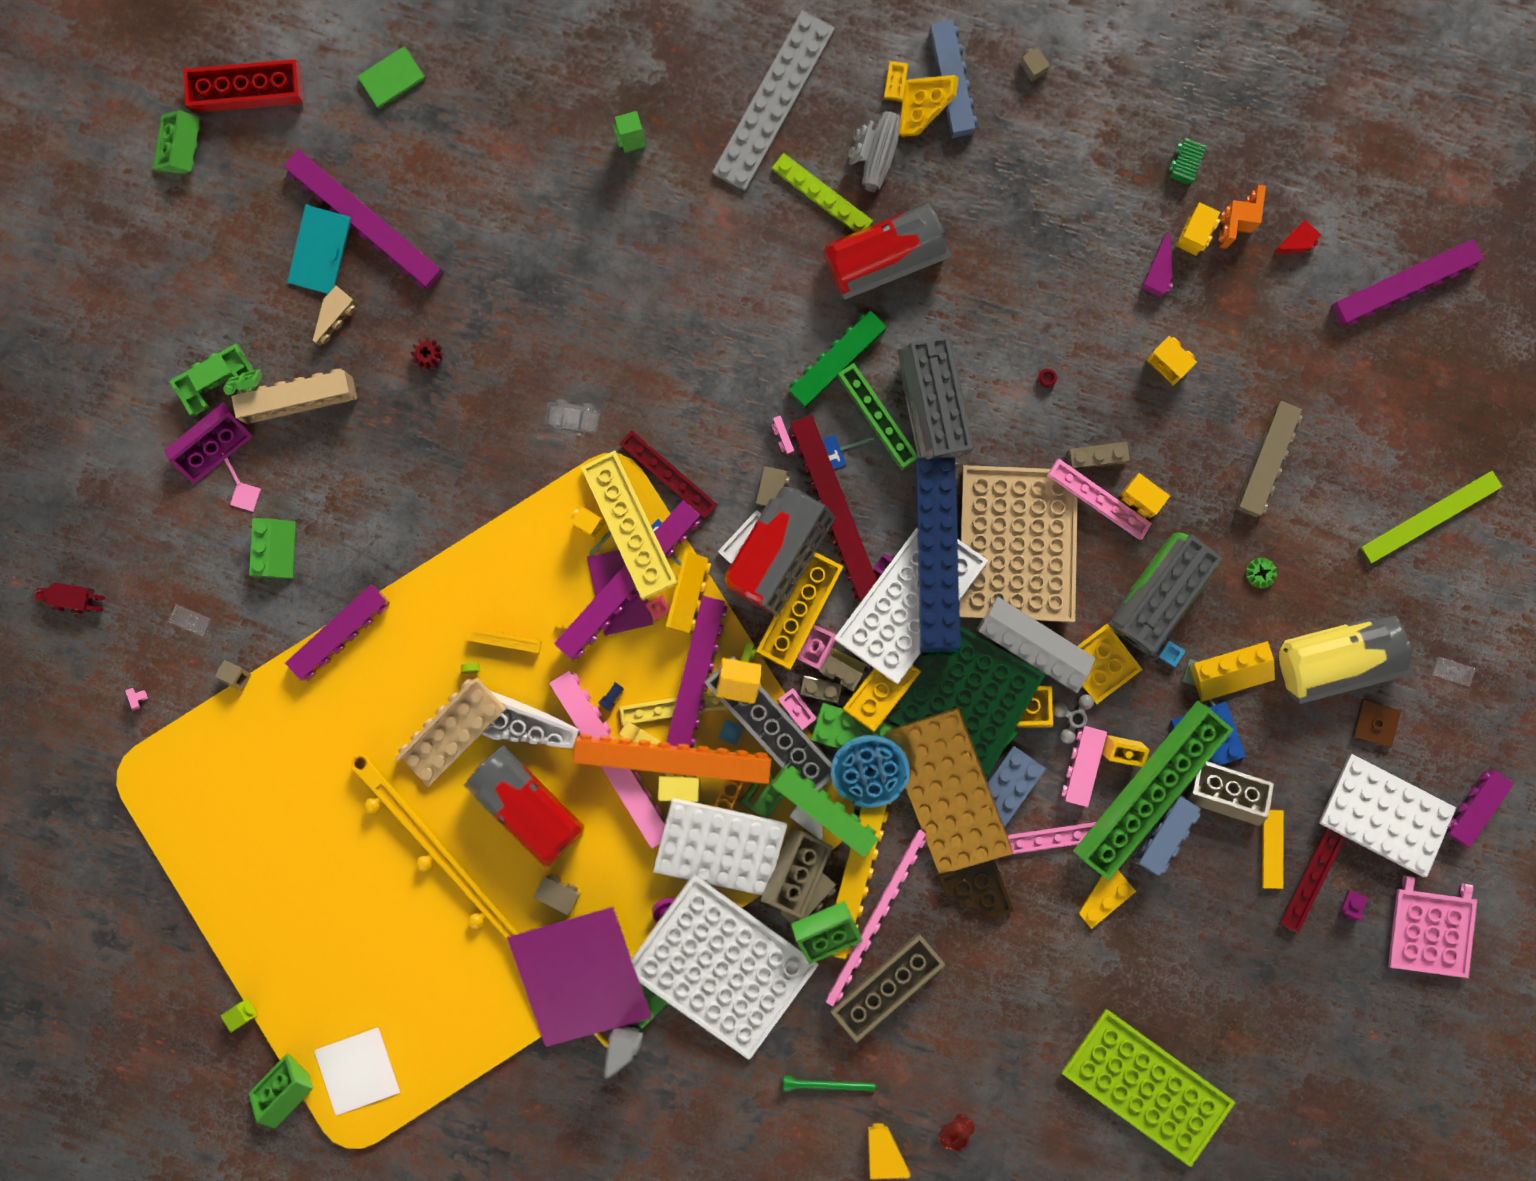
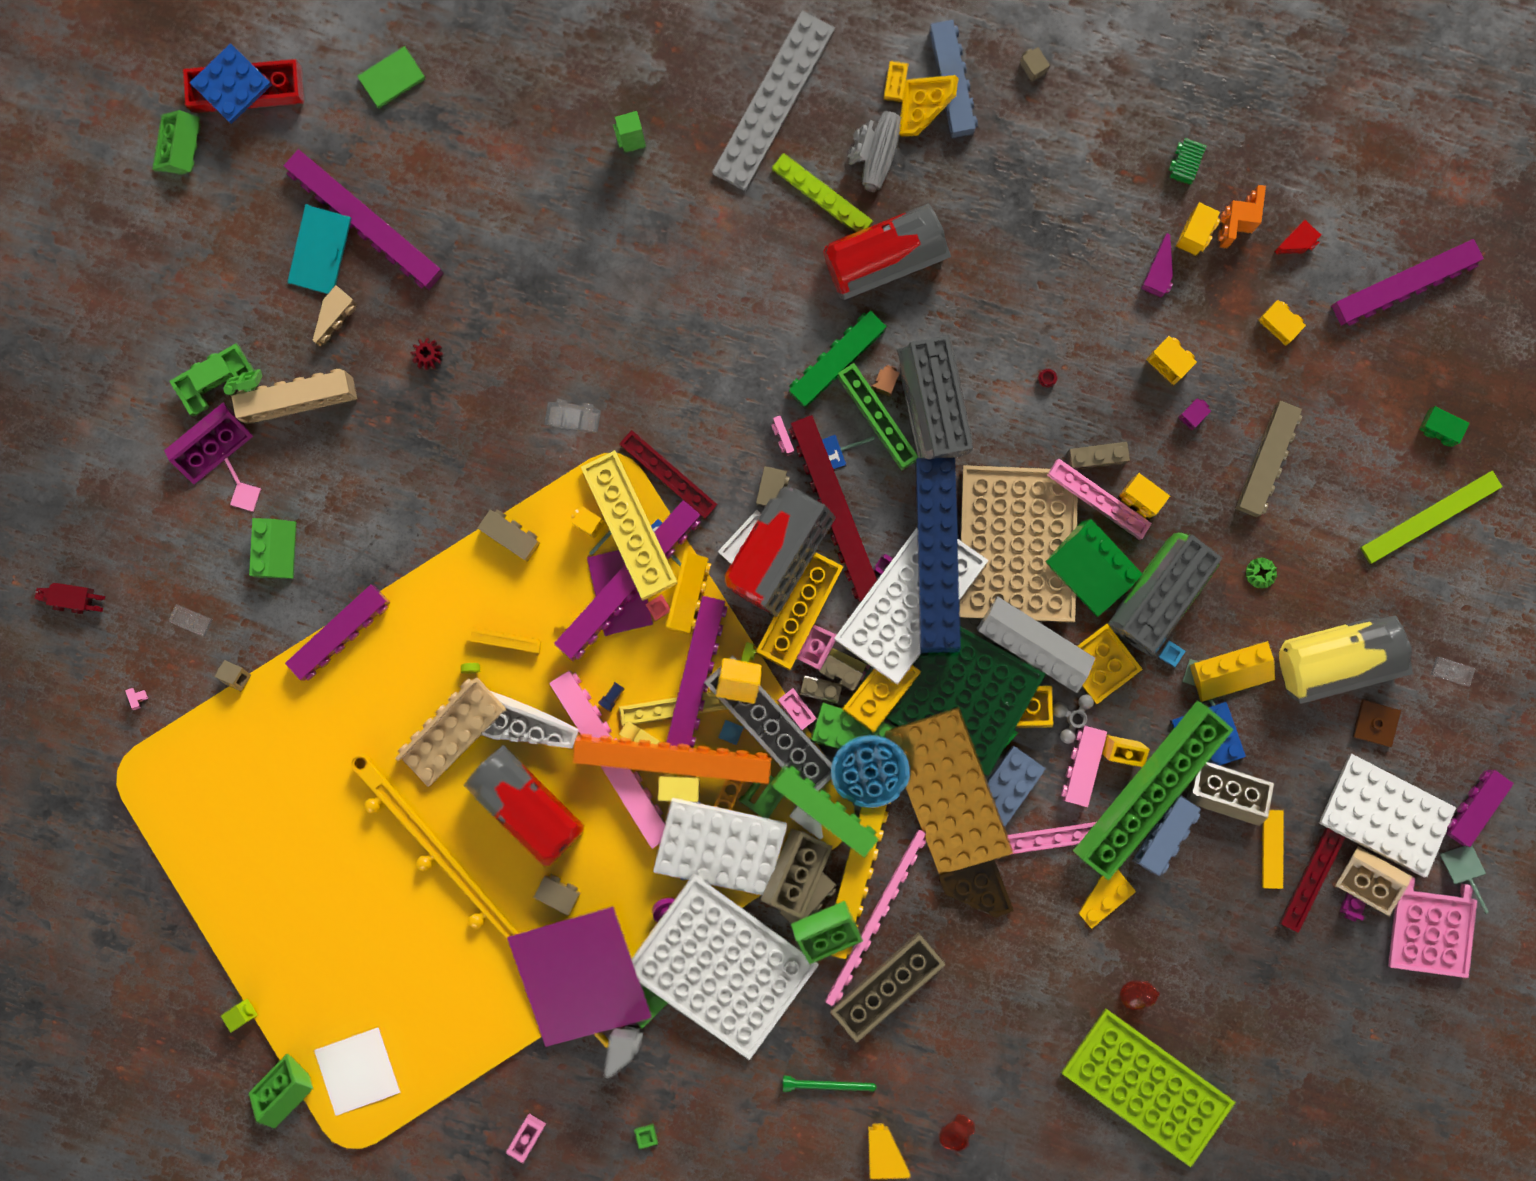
none -> blue plate [190,43,272,124]
none -> dark tan brick [478,509,540,562]
none -> bright pink brick [506,1114,546,1163]
none -> bright green tile [634,1124,658,1149]
none -> nougat window [871,365,900,397]
none -> green slope [1045,519,1143,617]
none -> clear red hair [1120,980,1160,1010]
none -> magenta brick [1178,398,1211,430]
none -> yellow brick [1258,300,1306,345]
none -> tan slope [1335,847,1412,916]
none -> green brick [1419,406,1470,447]
none -> sand green piece [1440,845,1488,914]

